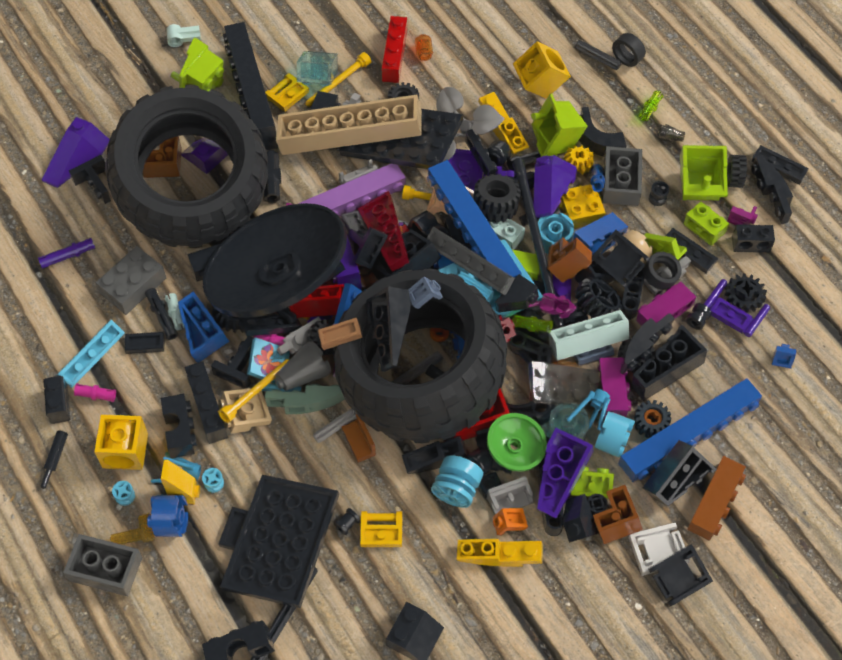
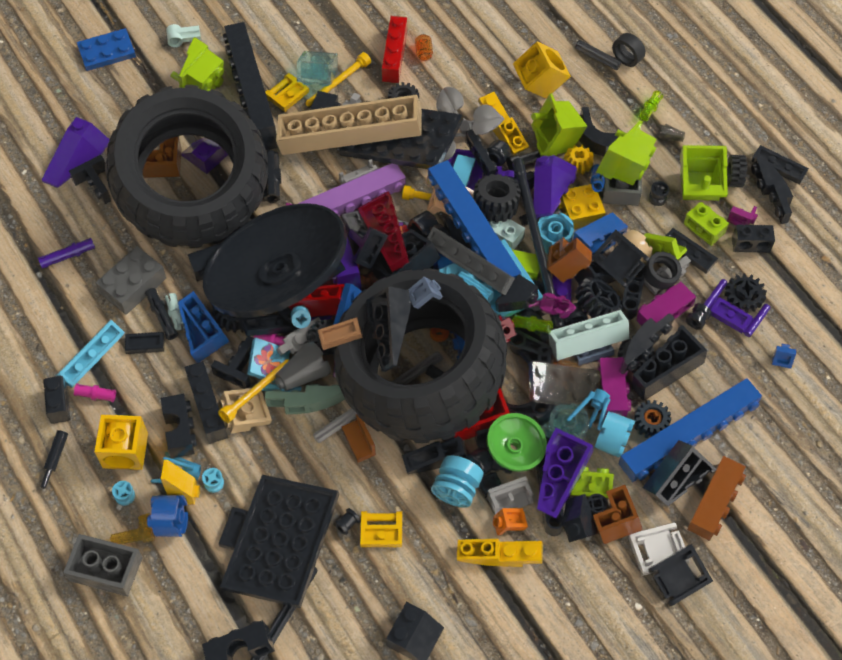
none -> blue plate [77,28,136,71]
none -> medium azure wheel [291,306,311,329]
none -> medium azure tile [453,154,475,186]
none -> lime piece [596,120,657,185]

